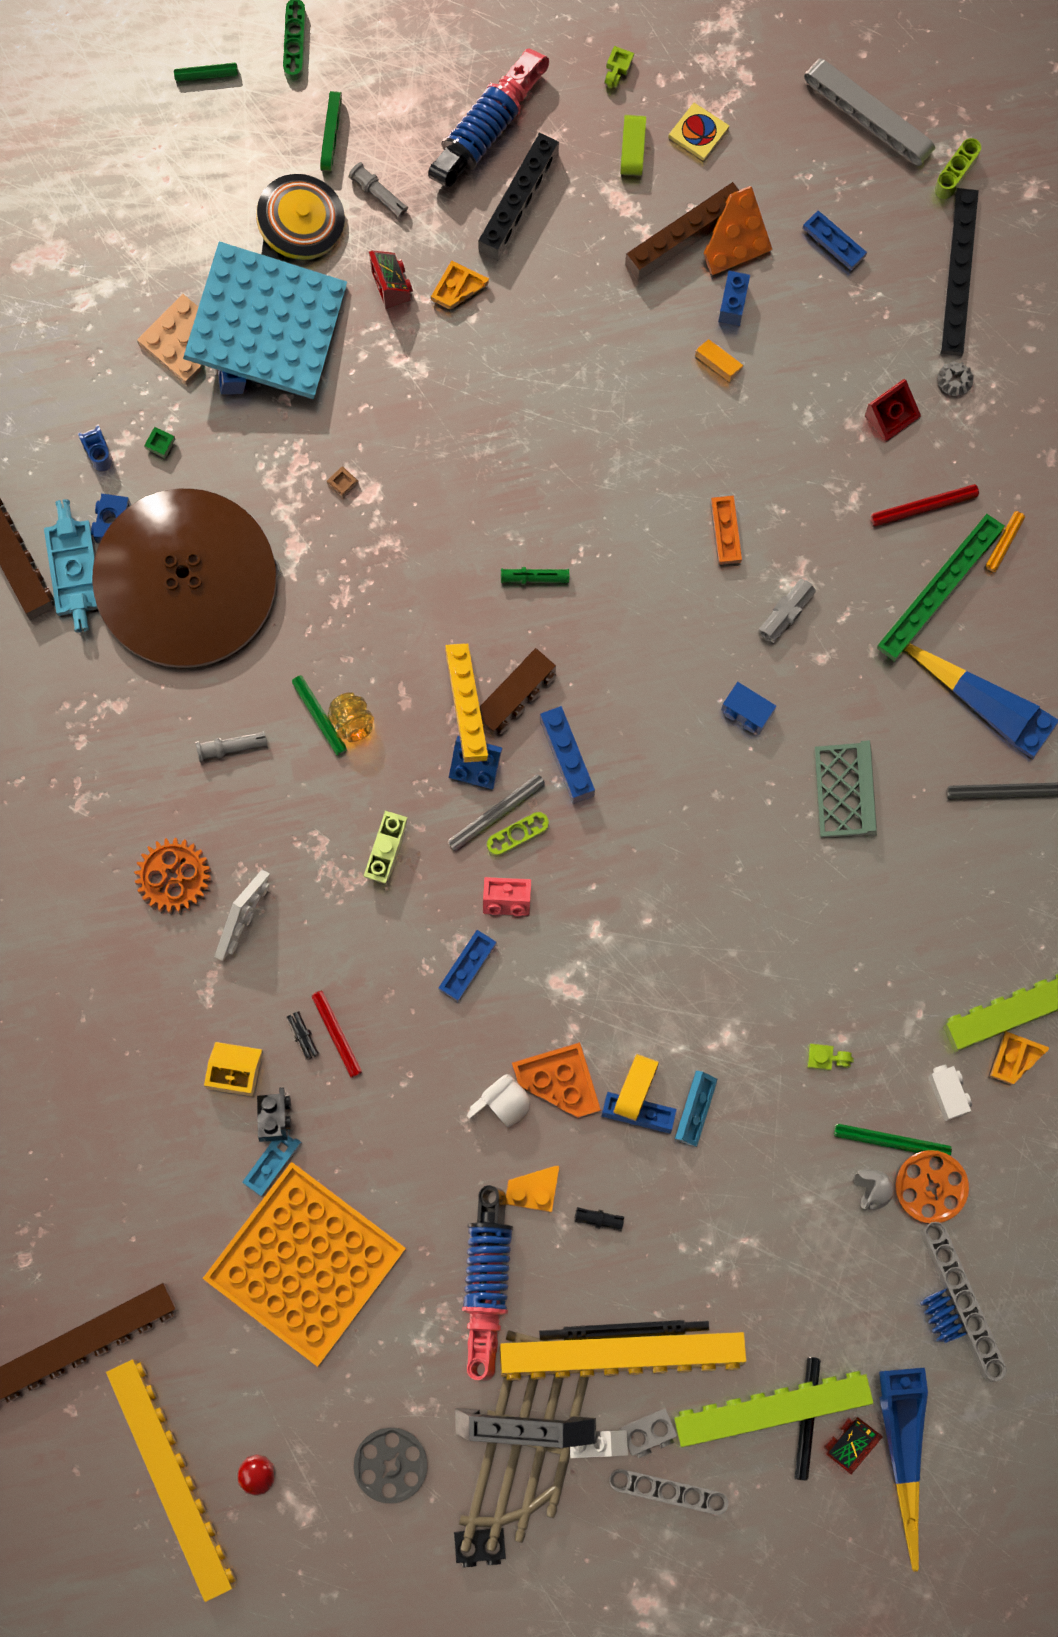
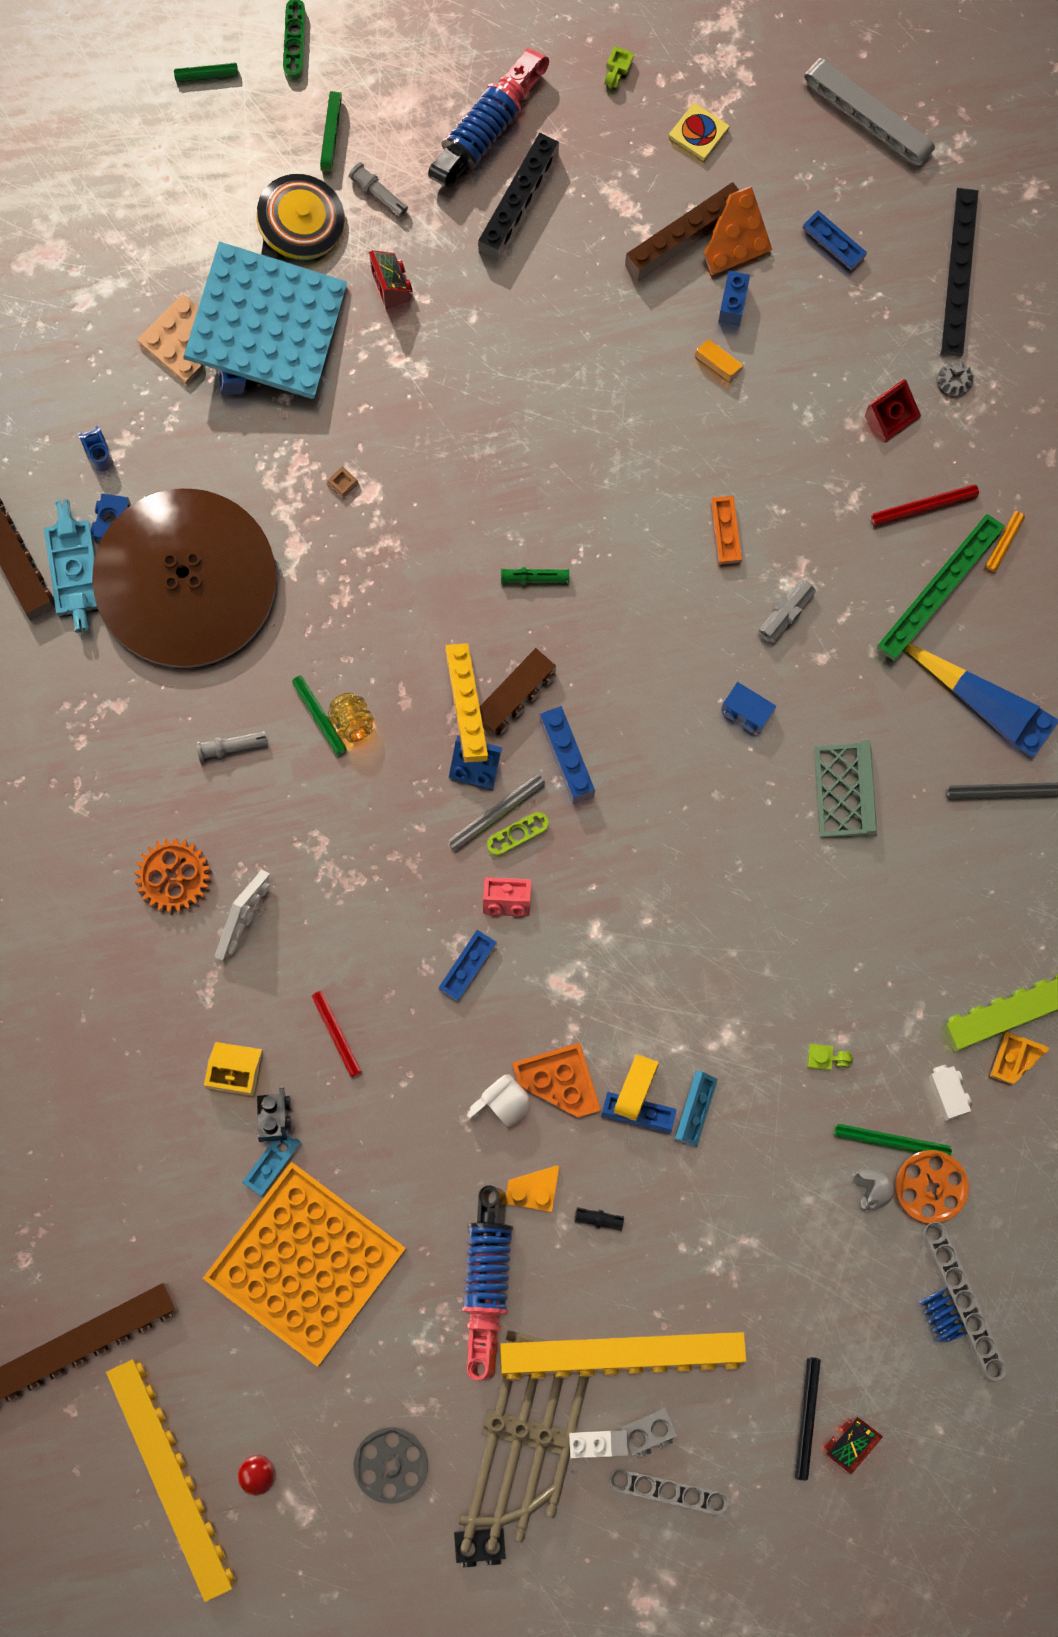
green plate [144,427,176,458] -> none
black pin [286,1011,319,1060] -> none
yellowish green slope [364,811,408,884] -> none
light orange wing [431,260,489,310] -> none
slope [455,1408,596,1448] -> none
black axle [539,1320,709,1341] -> none
lime beam [620,115,646,176] -> none
lime brick [674,1371,874,1447] -> none
blue plate [879,1368,928,1572] -> none
lime beam [935,138,981,199] -> none

